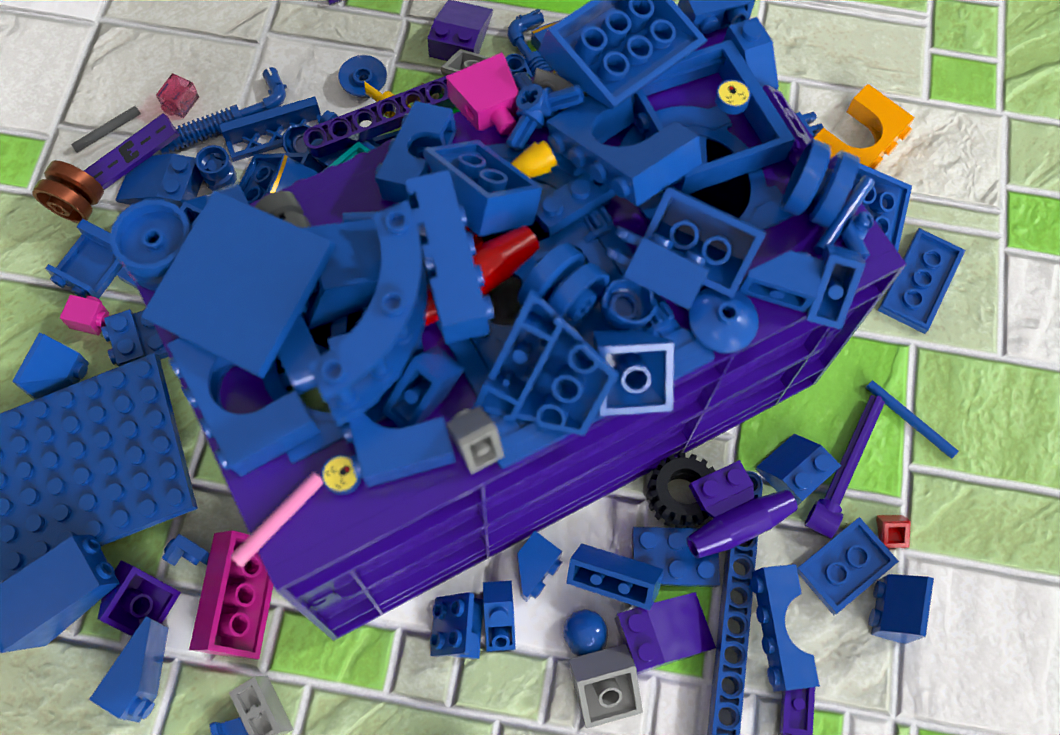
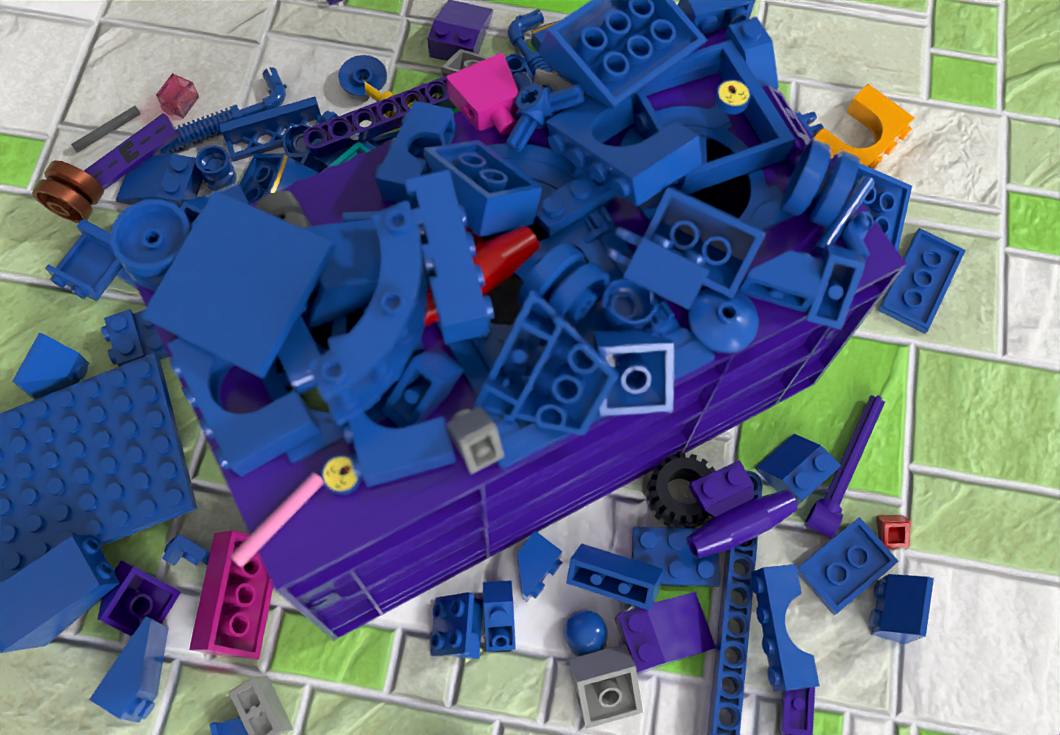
dark pink brick [60,295,109,336] -> none
yellow cone [510,141,557,179] -> none
blue bar [866,380,959,459] -> none

